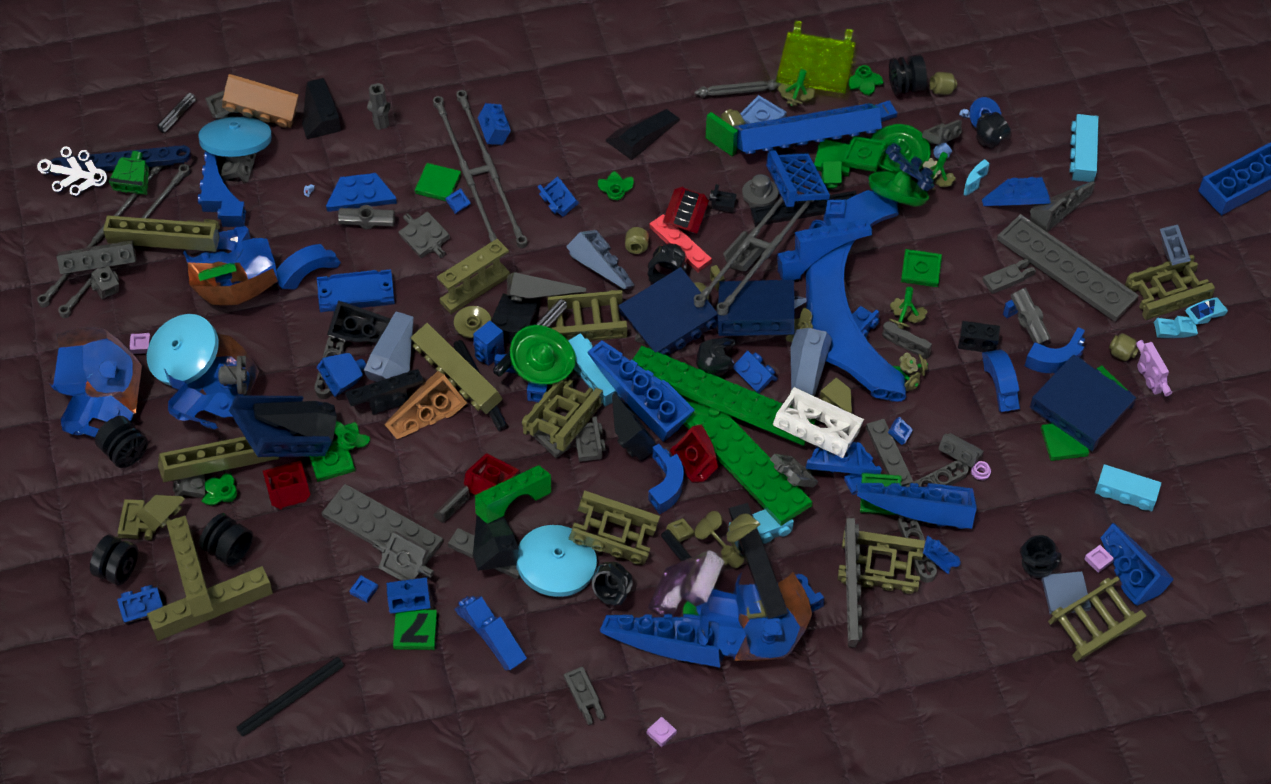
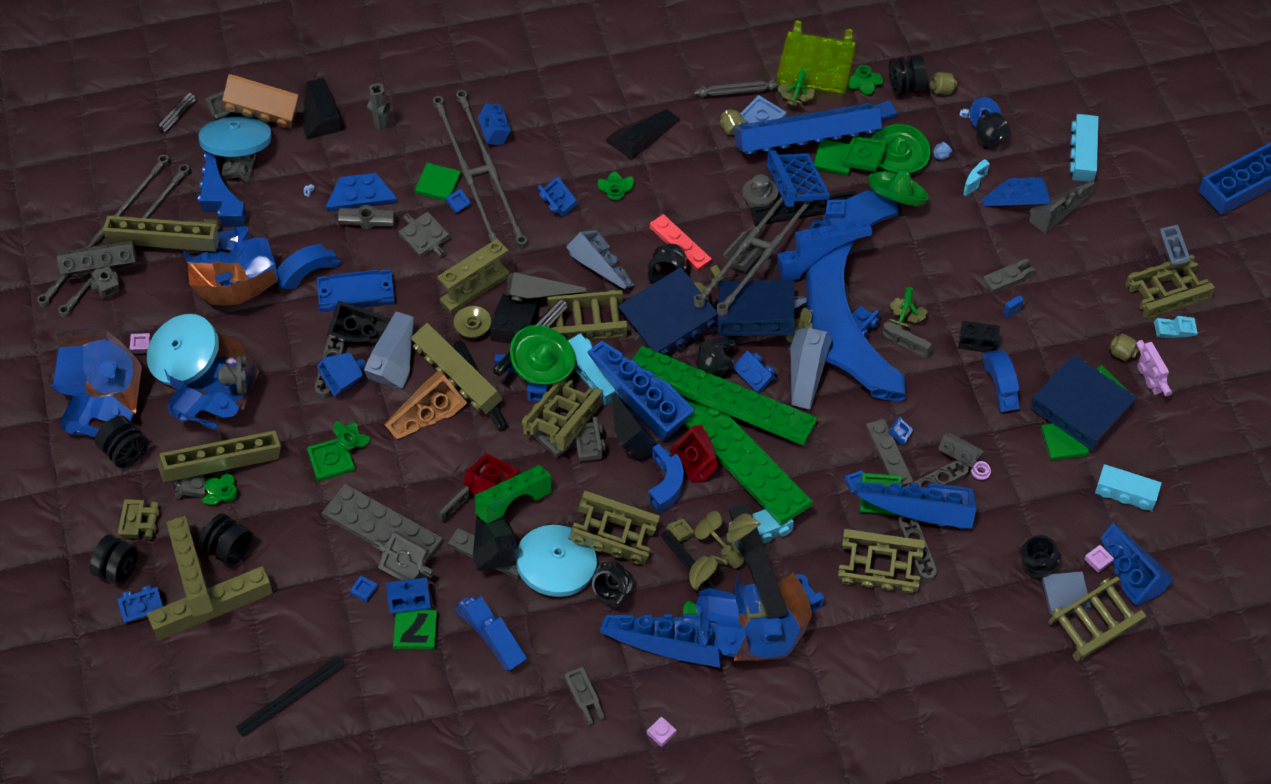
plant [38,147,107,197] -> none
dark blue plate [50,145,192,176] -> none
green torso [109,151,149,195] -> none
olive slope [136,495,184,531] -> none
green tile [198,262,237,281] -> none
dark blue panel [229,395,332,457] -> none
black wedge [253,401,337,447] -> none
dark red slope [263,461,310,509] -> none
black bracket [345,369,424,415] -> none
blue brick [473,320,505,366] -> none
olive head [625,227,649,254] -> none
clear purple arch [648,550,725,617] -> none
dark red slope [663,186,709,234] -> none
green tile [705,112,738,157] -> none
black bracket [709,184,737,212] -> none
dark grey plate [770,454,818,487] -> none
white fence [773,387,864,458] -> none
blue wing [806,442,882,474] -> none
olive slope [820,378,852,414] -> none
green brick [821,161,842,189] -> none
dark grey plate [844,518,862,648] -> none
dark blue plant [885,143,935,191] -> none
olive plant [893,352,928,391] -> none
green tile [901,249,942,287] -> none
dark grey bracket [922,120,962,144] -> none
plant [922,152,956,190] -> none
blue hinge [923,536,961,574] -> none
dark grey plate [997,214,1139,322] -> none
dark grey piece [1010,288,1051,344] -> none
blue arch [1025,327,1085,373] -> none
slope [1185,297,1228,325] -> none

